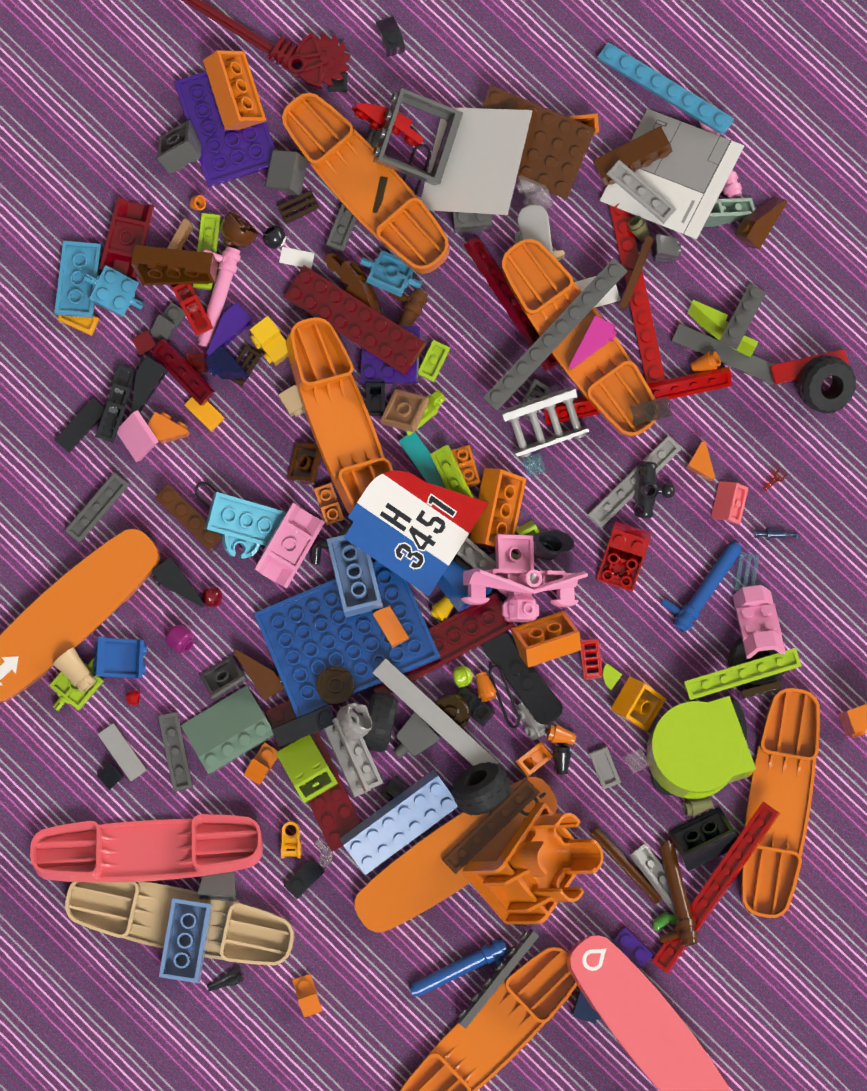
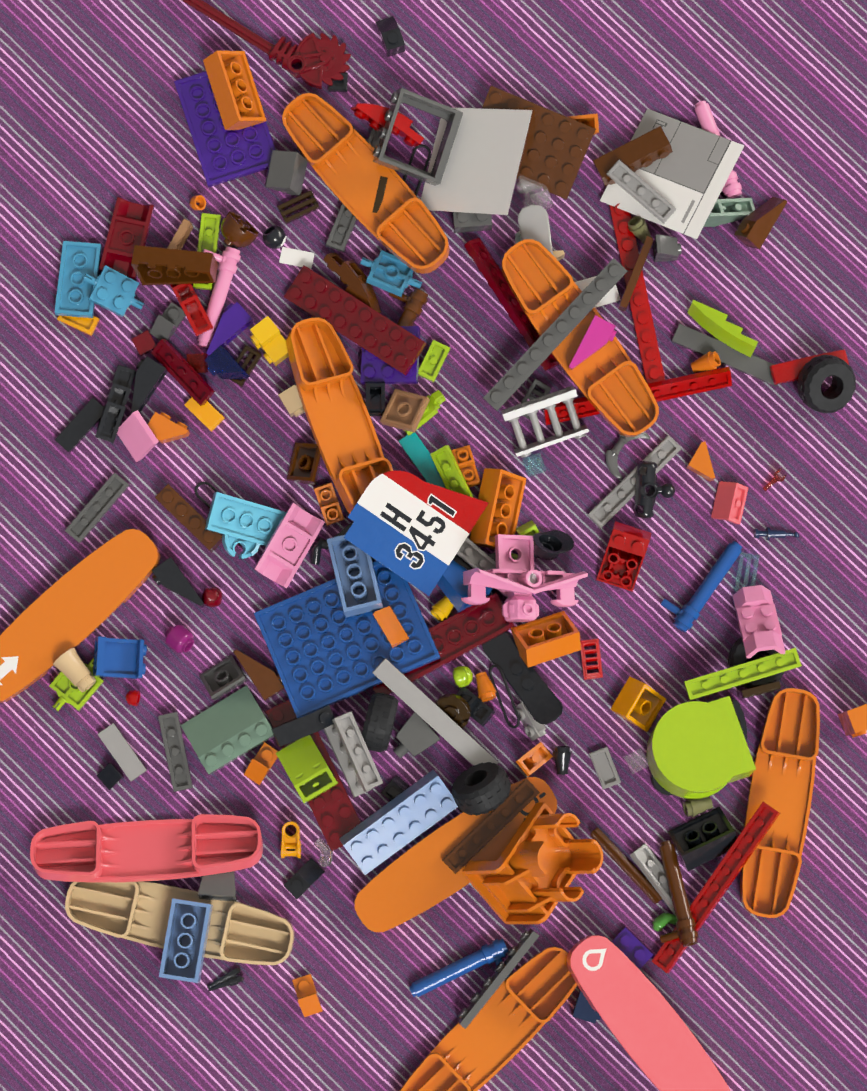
dark grey slope [157,120,202,174] -> none
dark brown tile [316,666,355,705] -> none
light grey hair [336,703,372,740] -> none
orange cone [546,724,576,745] -> none
dark azure plate [598,42,734,136] -> none
lime tile [603,663,622,690] -> none
clear smoke plate [630,396,673,426] -> none
dark grey plate [720,284,767,350] -> none
none -> dark grey piece [606,432,651,480]

